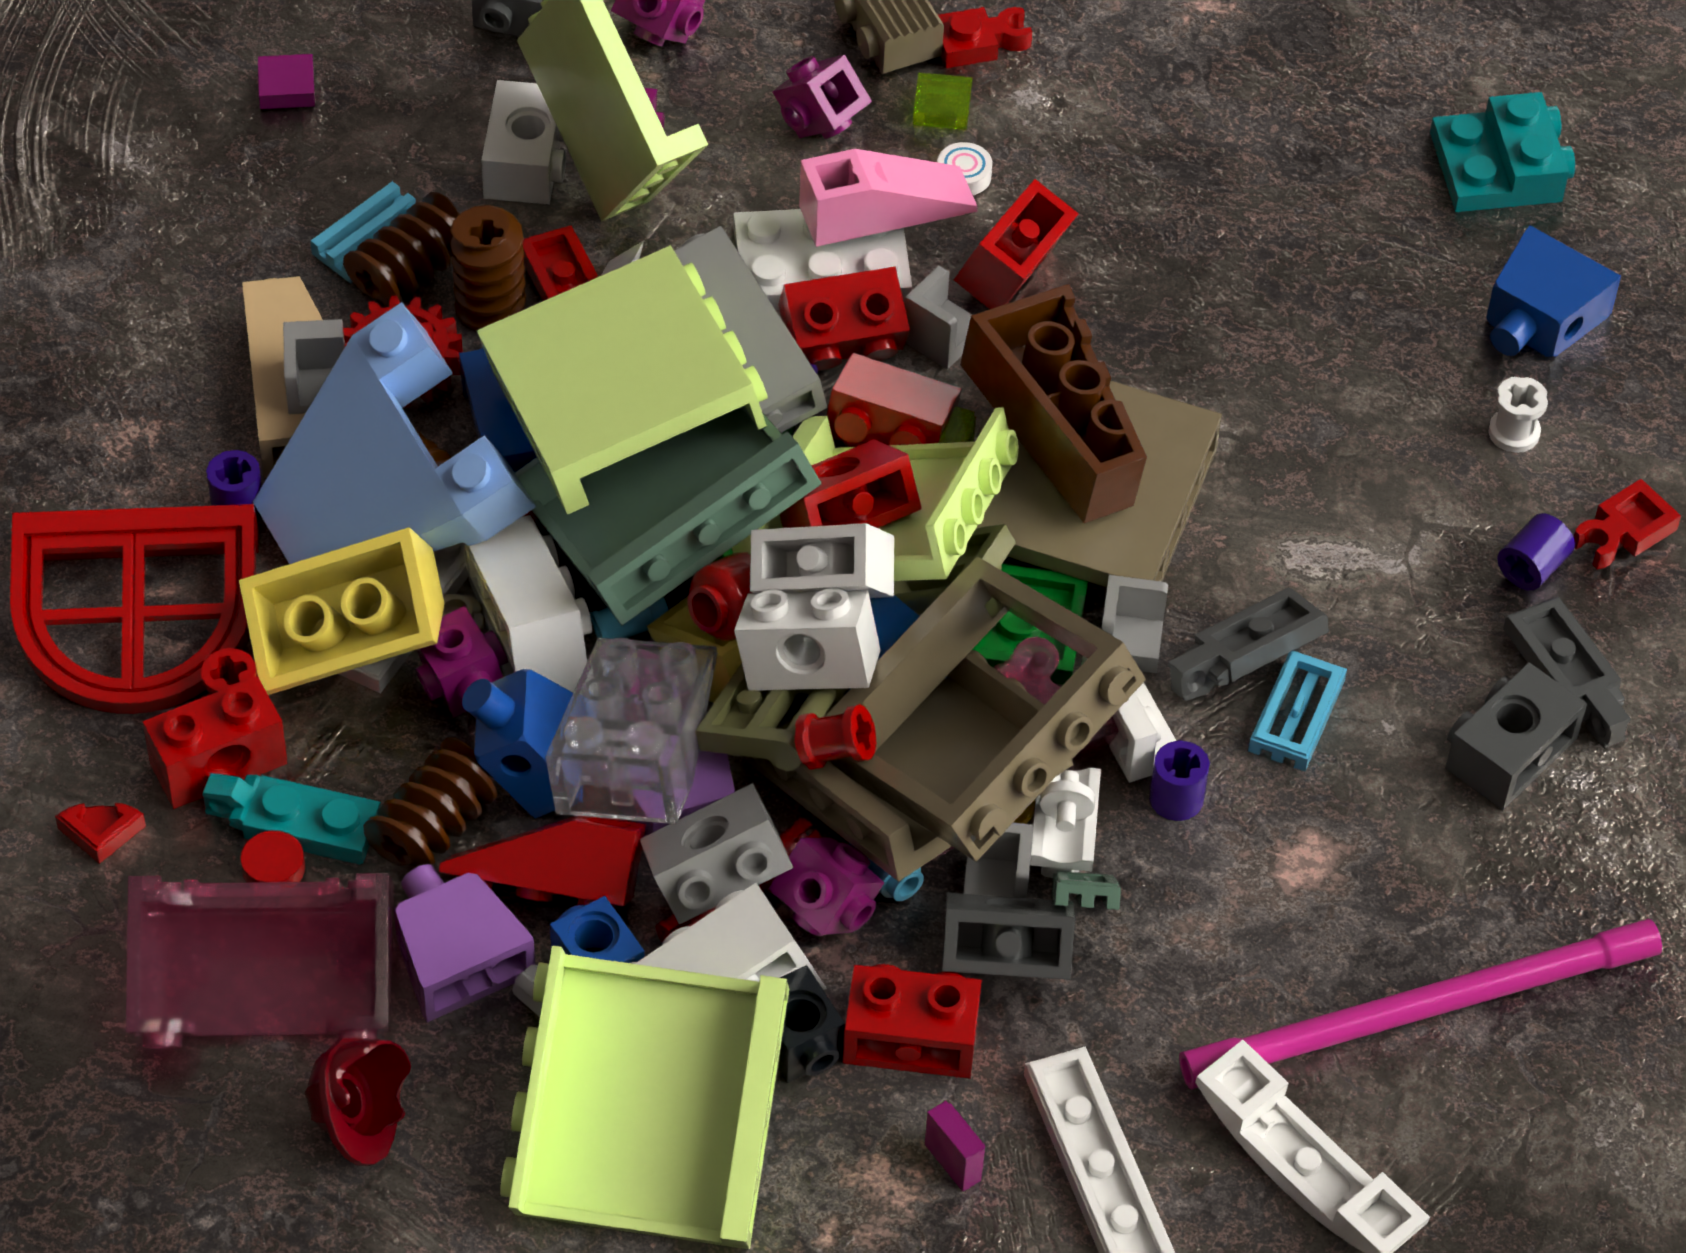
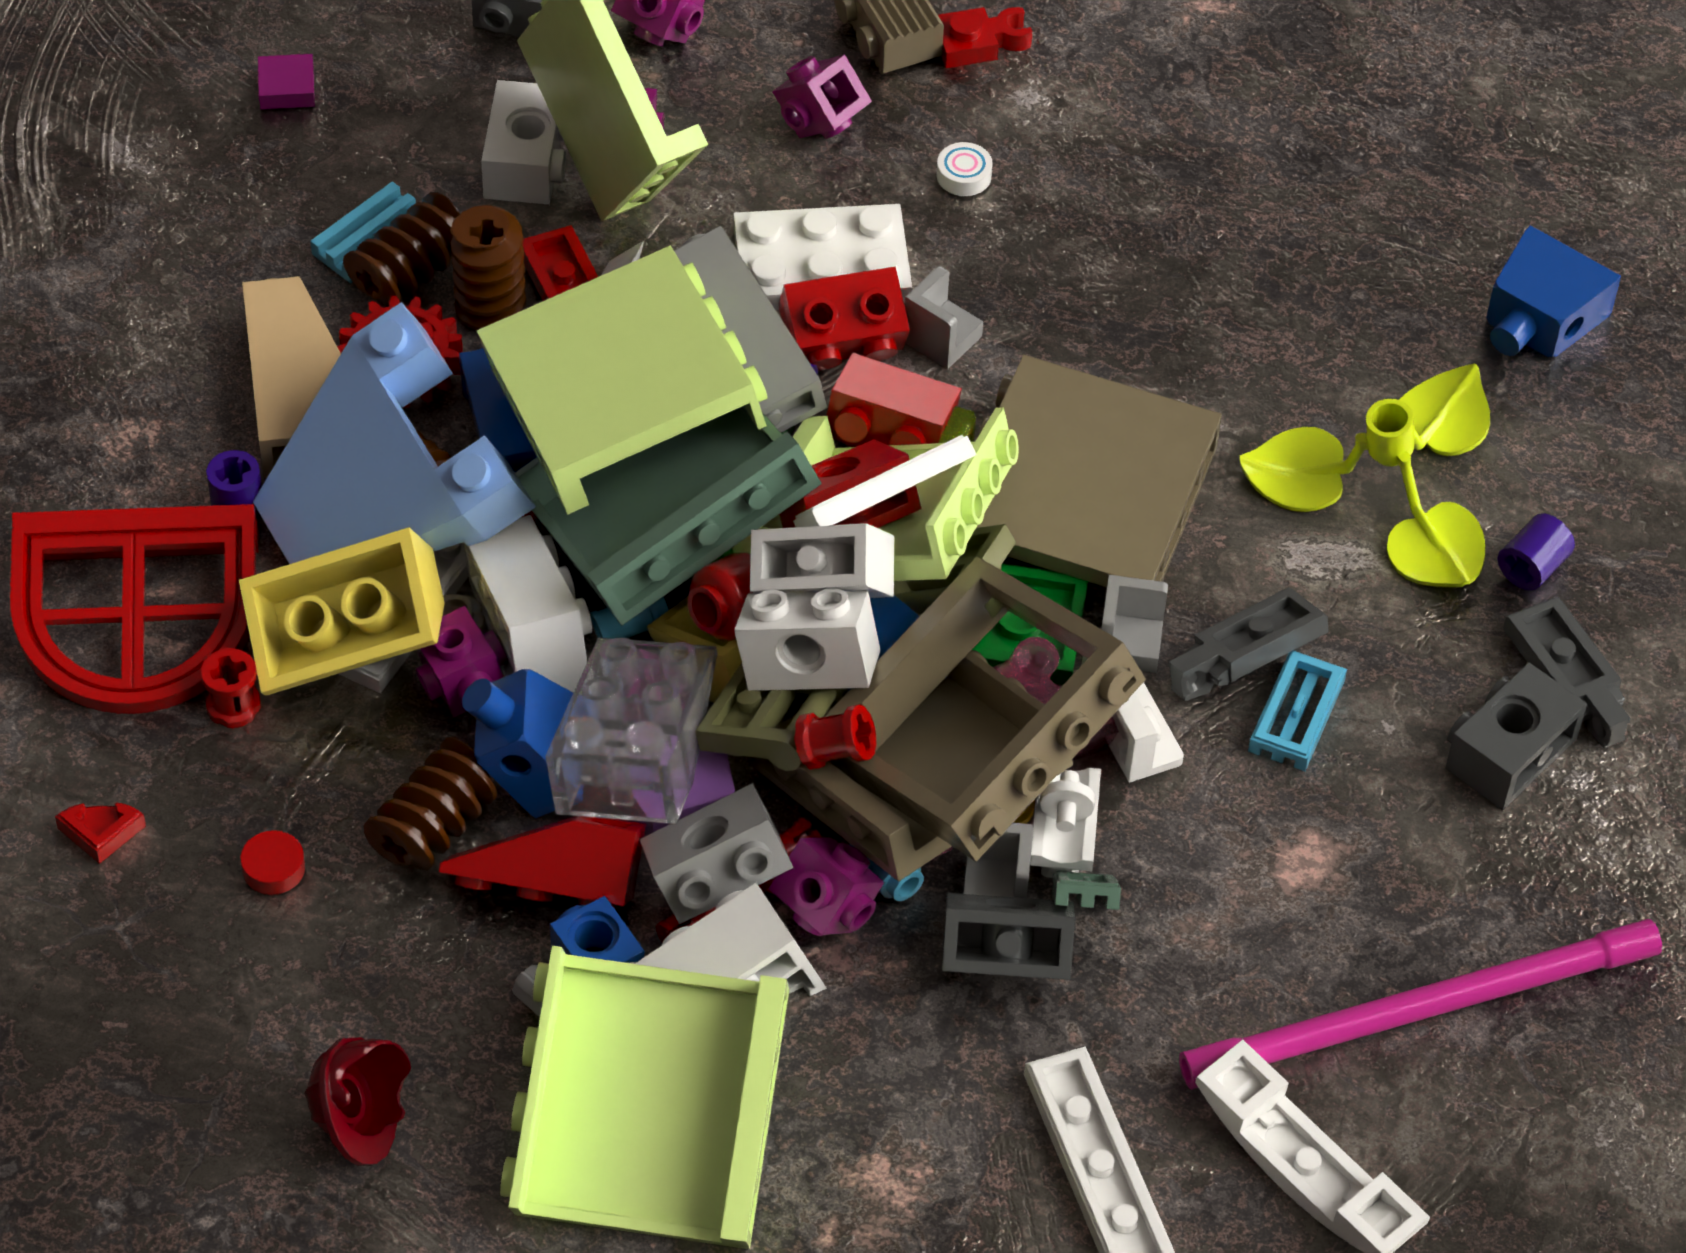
clear pink windscreen [126,873,395,1049] -> none
red brick [142,676,288,809] -> none
teal hinge [203,773,381,865] -> none
light grey panel [283,319,345,414] -> none
medium lavender torso [394,864,535,1023] -> none
black brick [778,965,845,1083] -> none
bright pink slope [799,149,977,247] -> none
red brick [843,964,982,1079] -> none
clear neon green tile [913,72,973,130] -> none
magenta tile [924,1101,985,1192] -> none
red brick [953,179,1079,309] -> none
reddish brown wedge [960,284,1147,524] -> none
dark purple gear [1149,740,1210,821] -> none
teal plate [1430,92,1575,212] -> none
white bush [1488,377,1548,453] -> none
red plate [1574,479,1681,569] -> none
none -> white tile [793,435,977,527]
none -> neon yellow plant [1240,363,1490,588]

